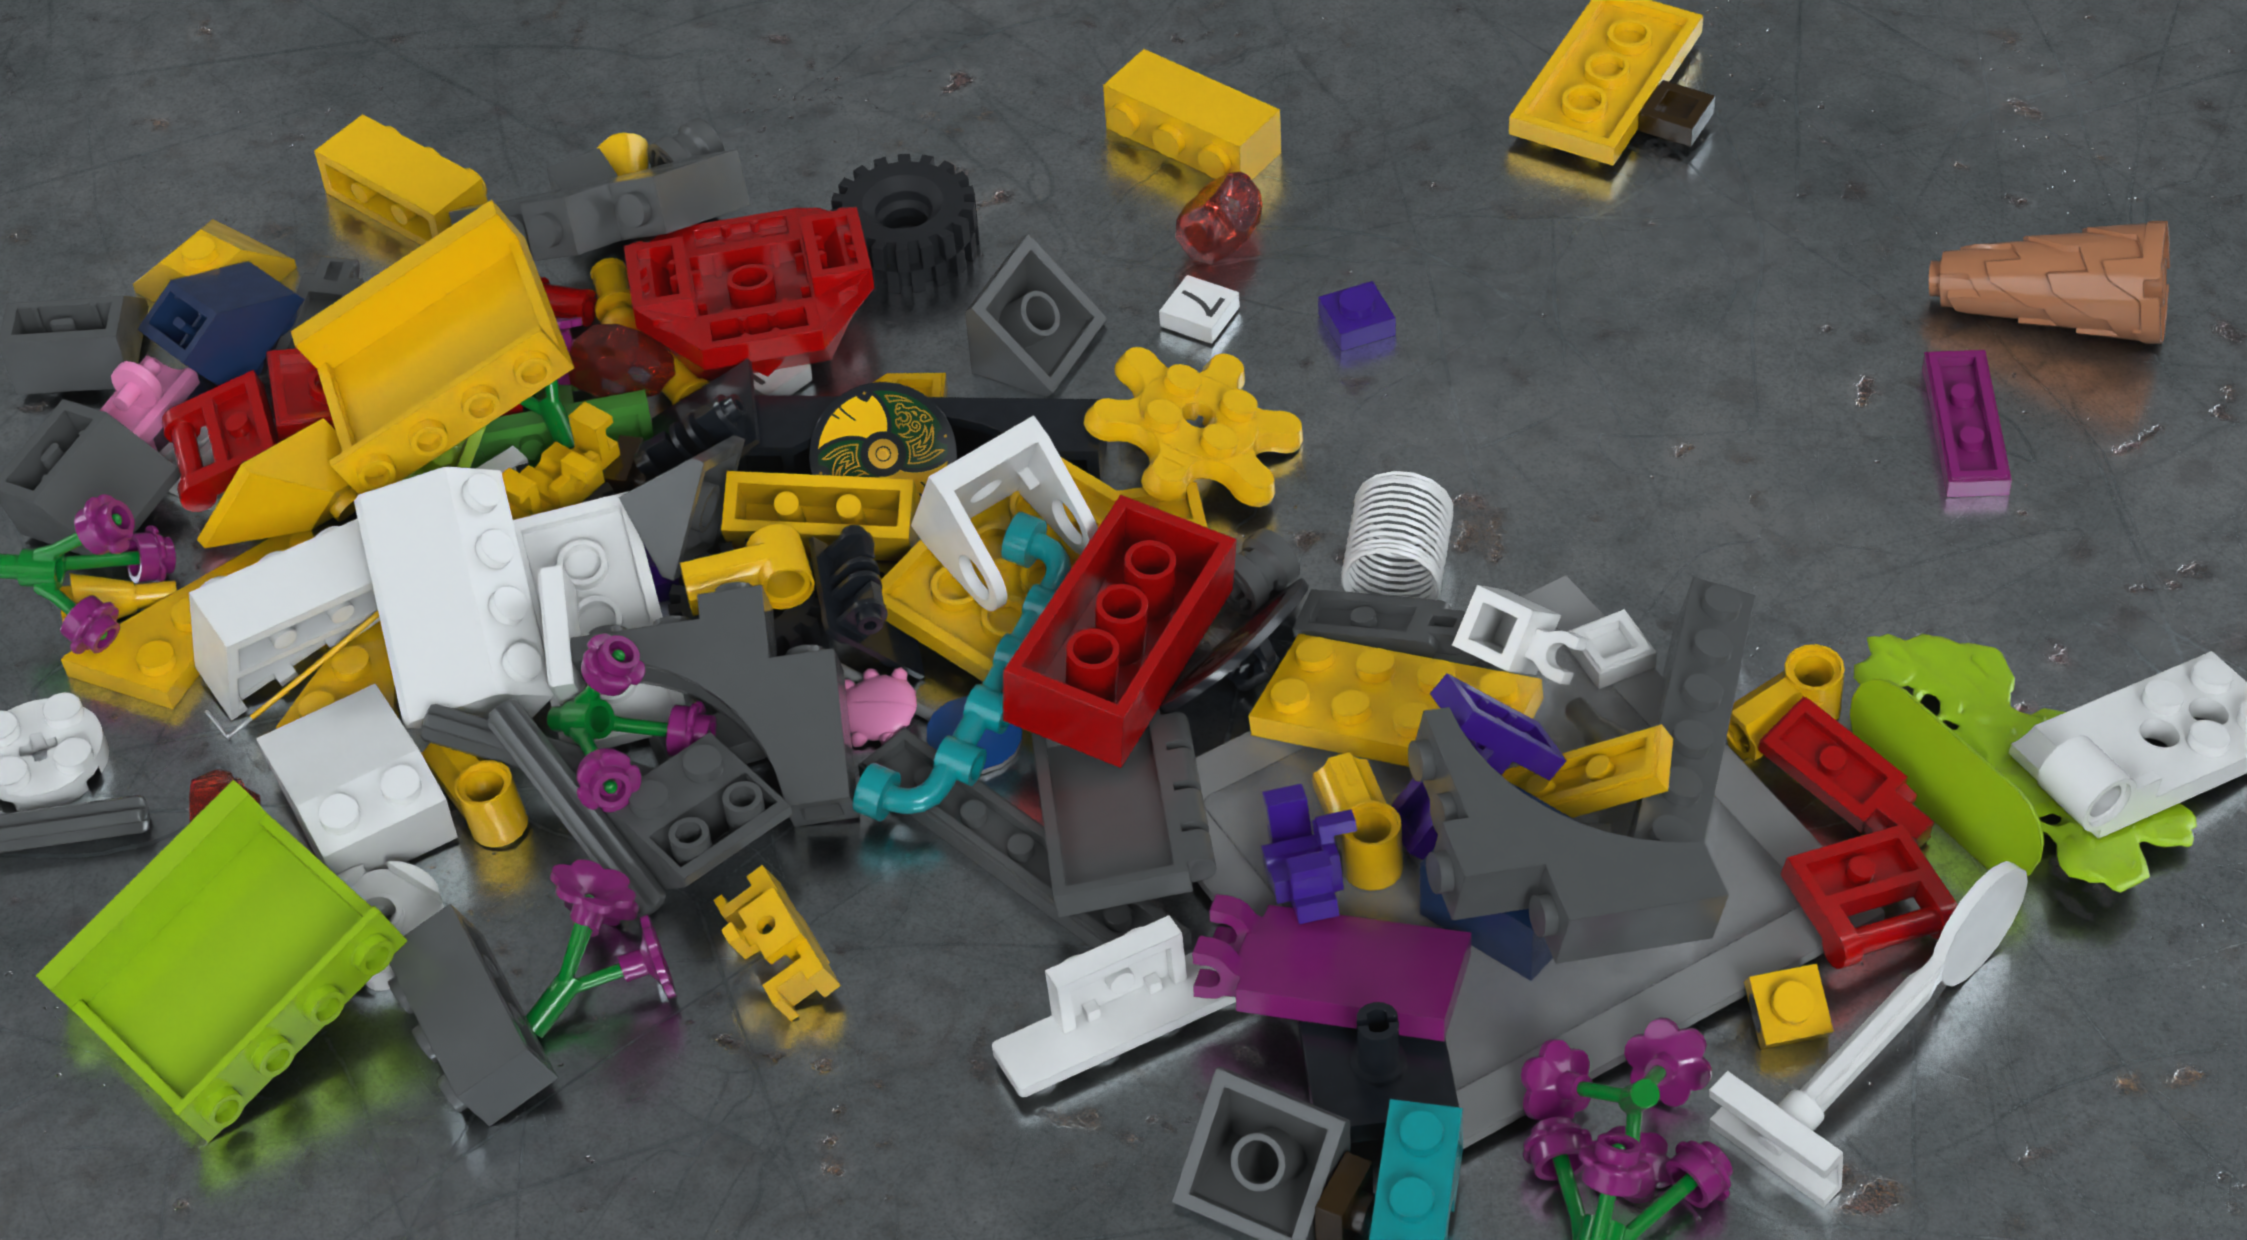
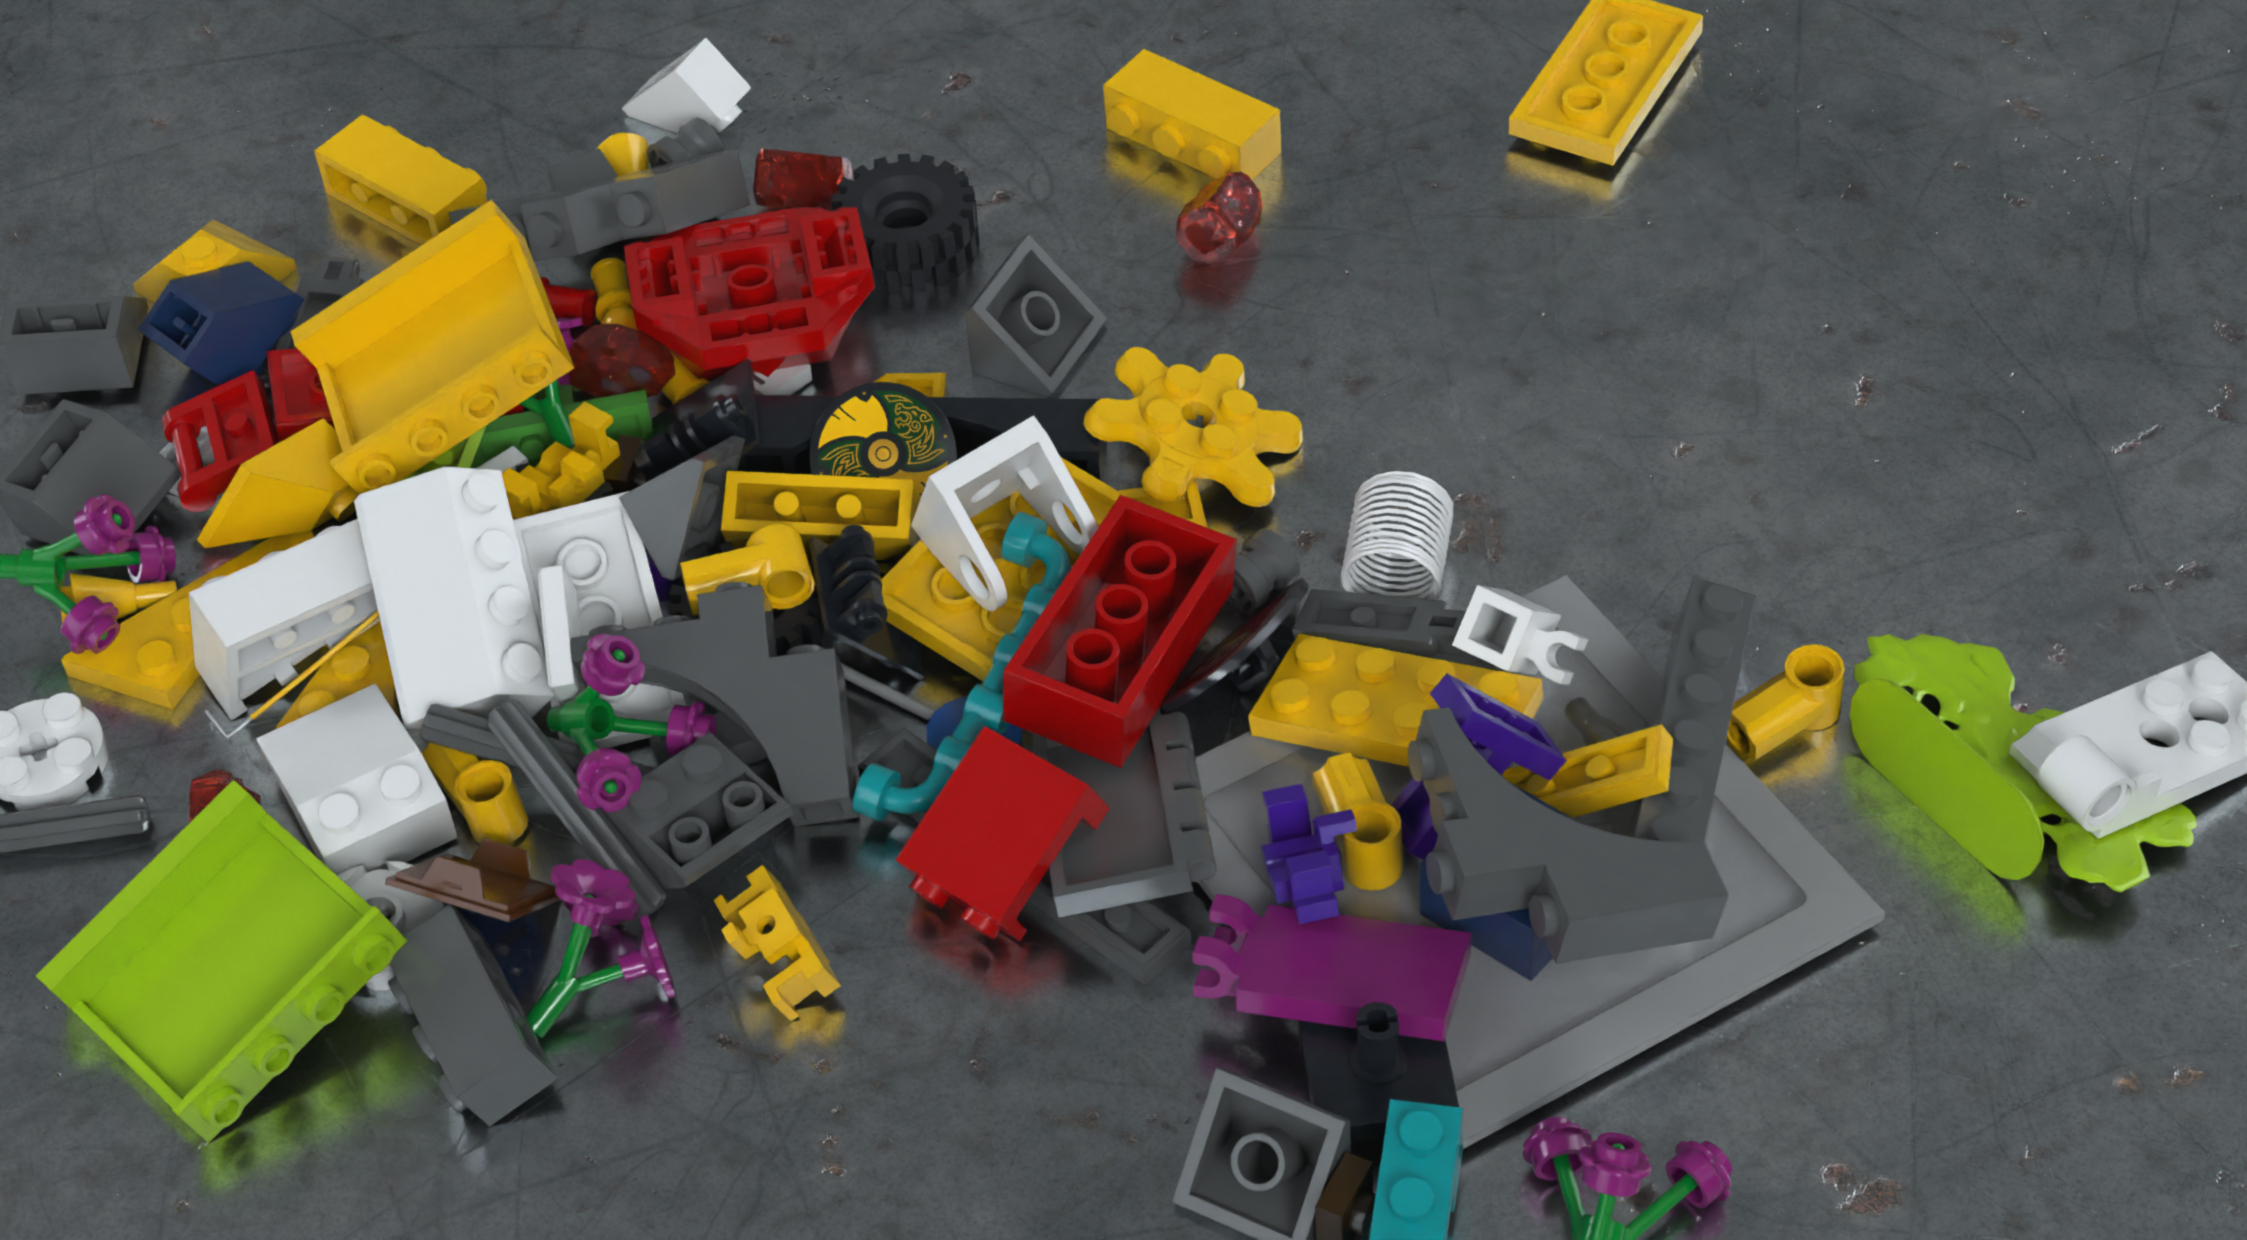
bright pink hips [100,355,200,451] -> none
bright pink piece [845,667,917,747] -> none
white bracket [992,915,1236,1097] -> none
white tile [1159,275,1240,344] -> none
dark purple plate [1318,281,1396,351] -> none
magenta plant [1521,1017,1712,1203] -> none
white tile [1567,609,1657,689] -> none
dark brown plate [1639,80,1715,147] -> none
white piece [1709,861,2028,1208] -> none
yellow plate [1744,964,1834,1050] -> none
red hinge [1758,696,1934,848] -> none
red plate [1780,824,1958,969] -> none
magenta tile [1922,350,2012,497] -> none
nougat cone [1929,221,2170,344] -> none
none -> reddish brown piece [385,838,562,922]
none -> white slope [621,38,751,134]
none -> clear red rock [753,148,852,209]
none -> red panel [895,726,1110,942]

